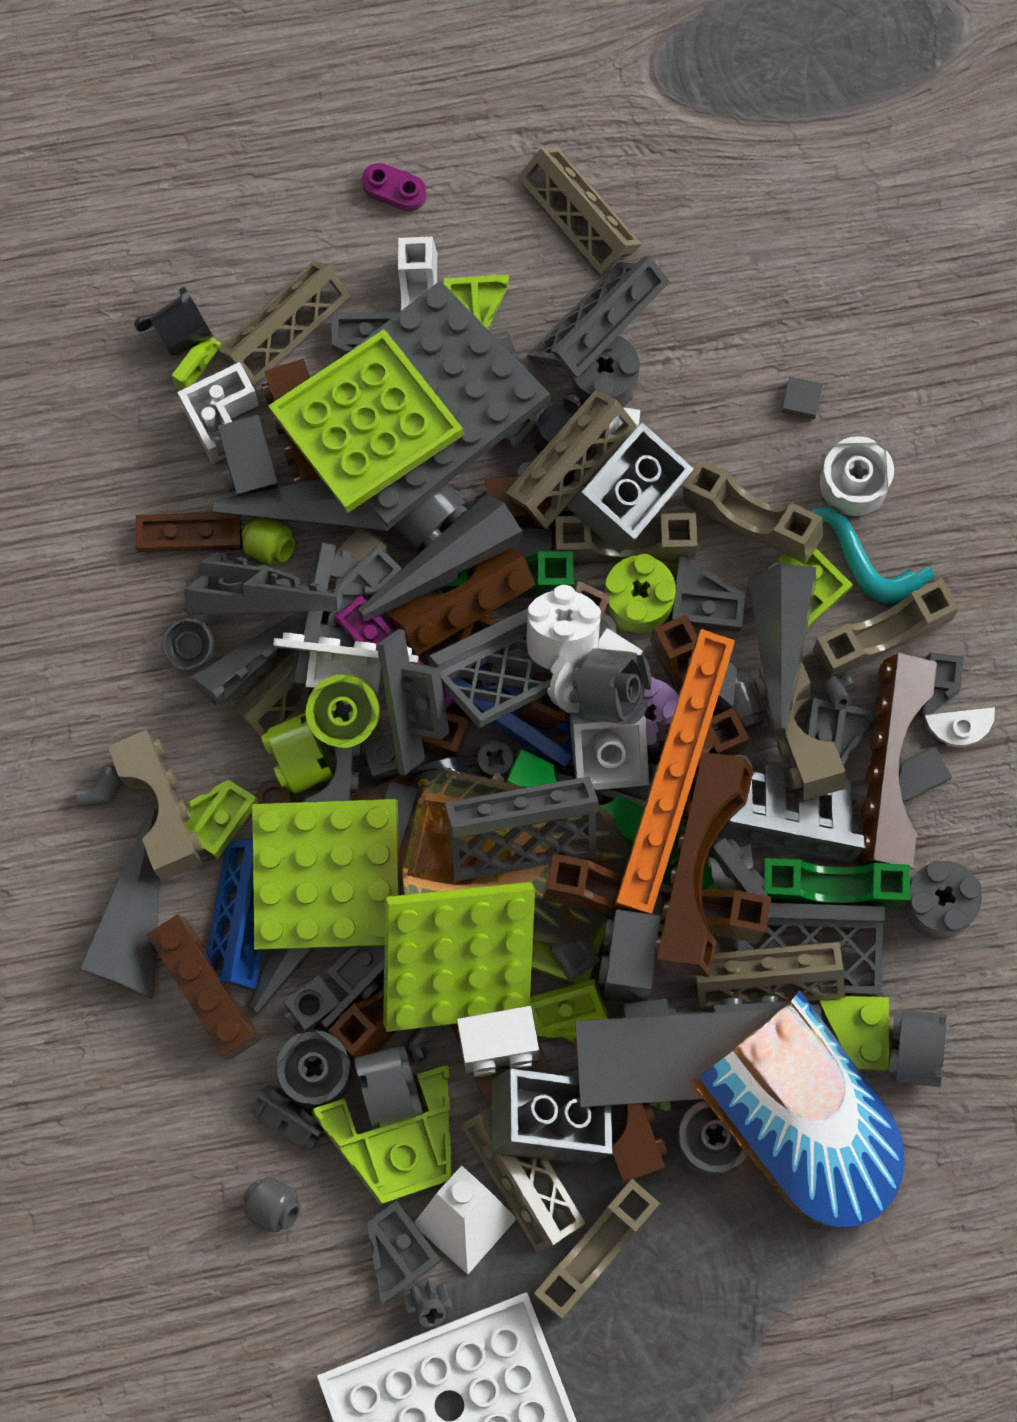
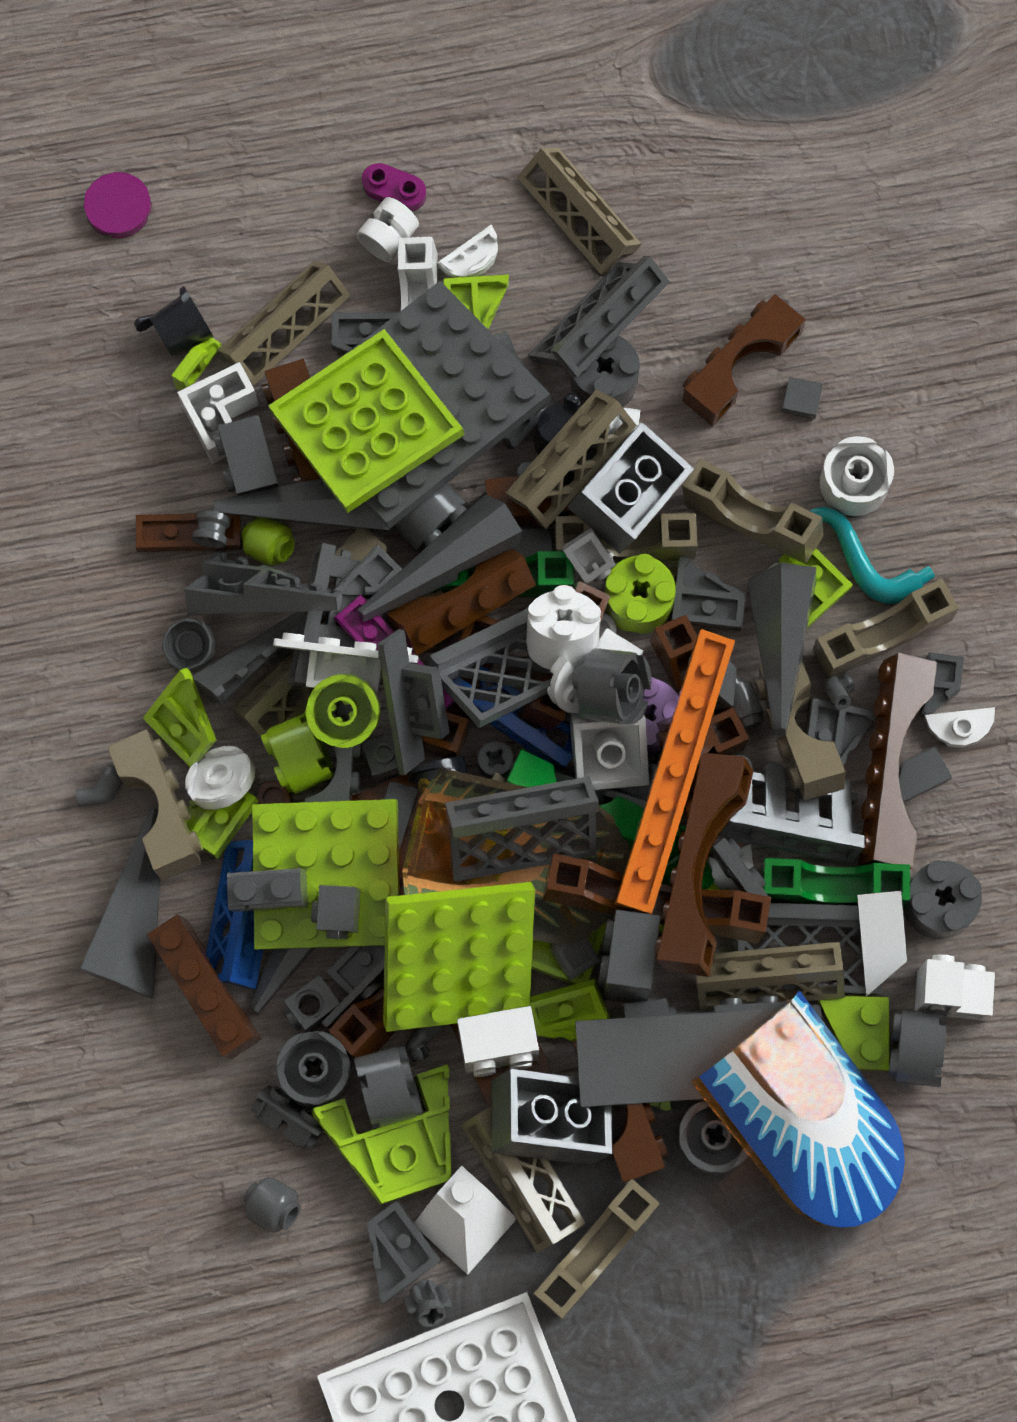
none -> magenta tile [83,172,152,238]
none -> lime wing [143,668,216,767]
none -> white tile [185,746,255,810]
none -> dark grey wheel [191,510,231,548]
none -> dark grey brick [227,868,308,912]
none -> dark grey brick [311,885,361,940]
none -> white wheel [356,197,419,262]
none -> white plate [437,225,498,278]
none -> light grey bracket [562,528,616,584]
none -> reddish brown arch [682,294,806,427]
none -> white sticker [857,891,907,997]
none -> white brick [914,954,995,1021]

